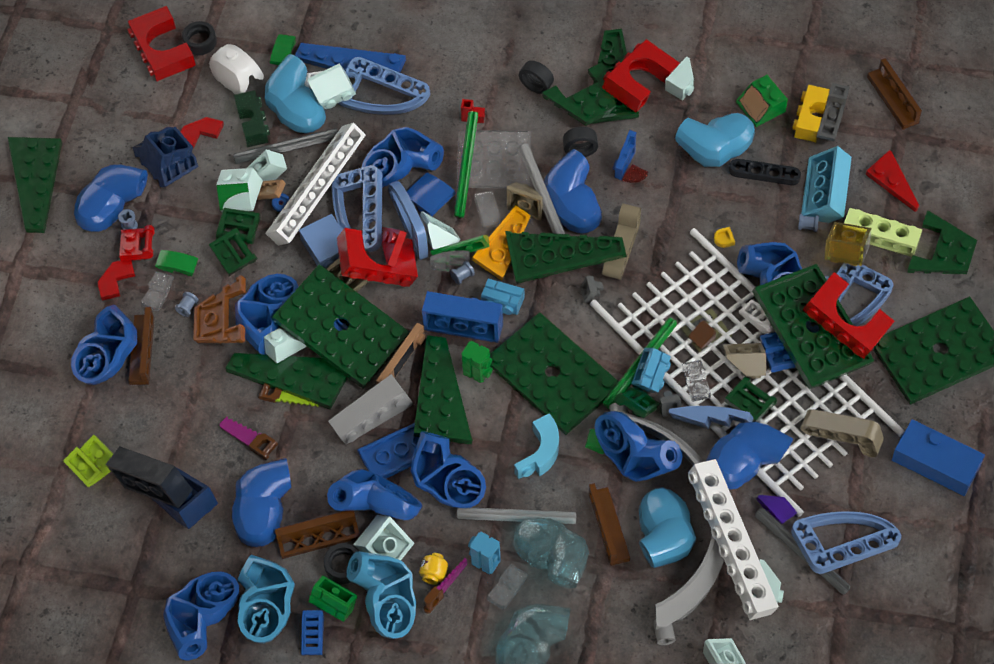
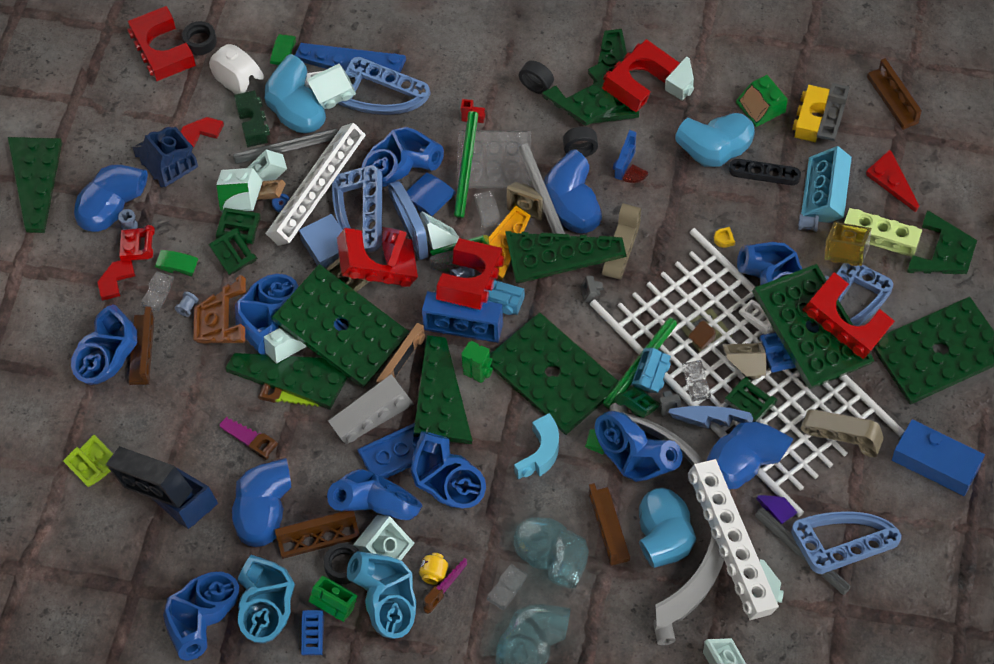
light grey axle [457,507,576,524] -> none
dark azure brick [468,532,501,574] -> none
none -> red arch [436,238,505,310]

